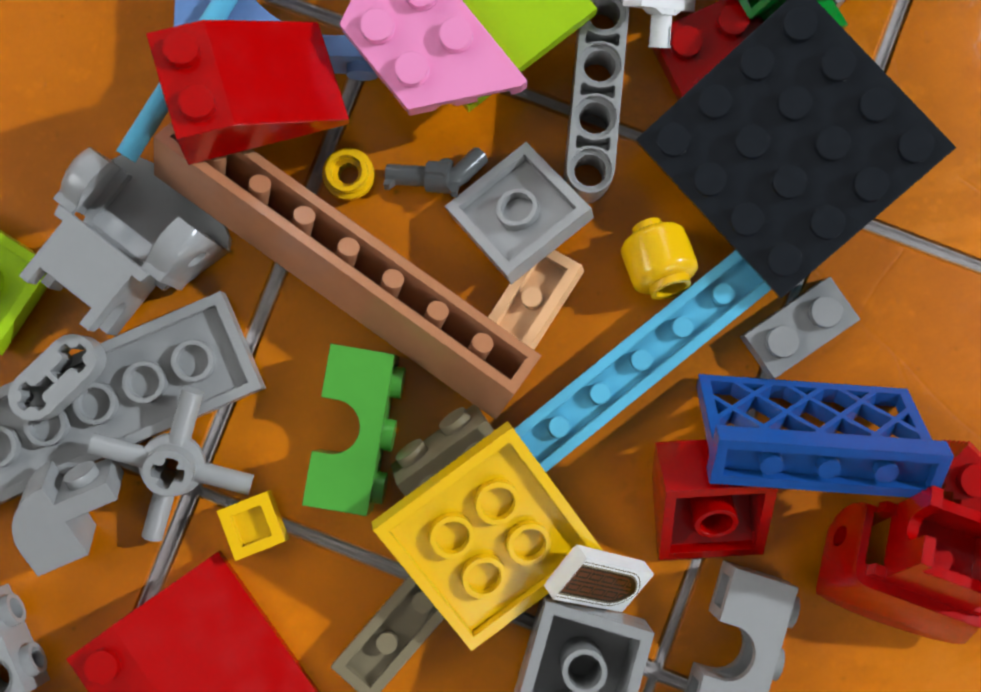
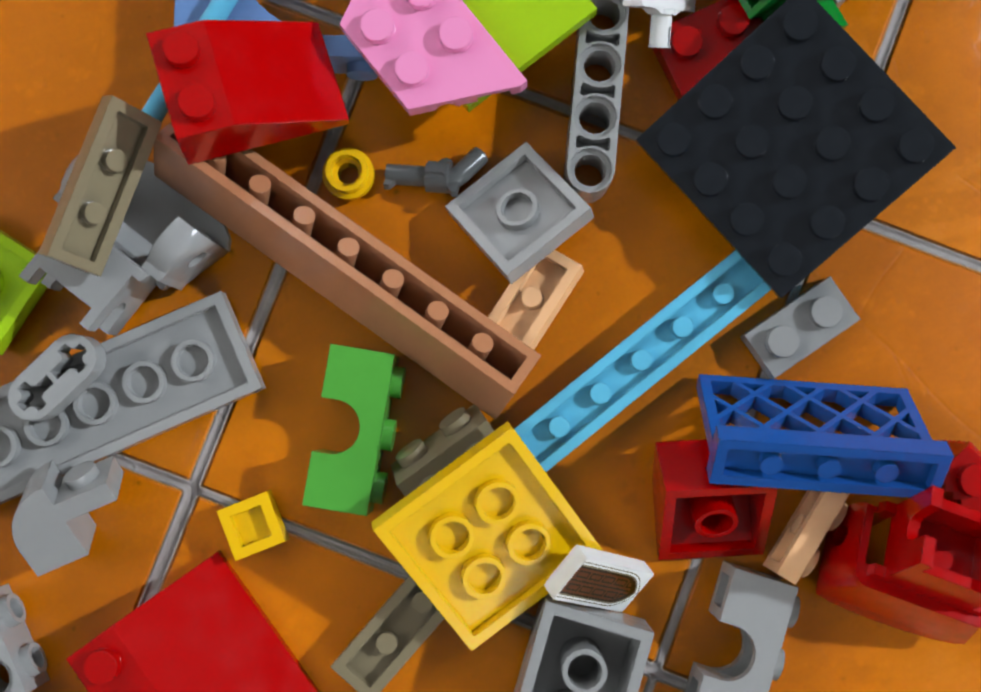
light grey bar [87,386,254,542] -> none
yellow head [621,217,698,300] -> none
none -> dark tan plate [38,95,162,277]
none -> light nougat plate [763,490,850,585]

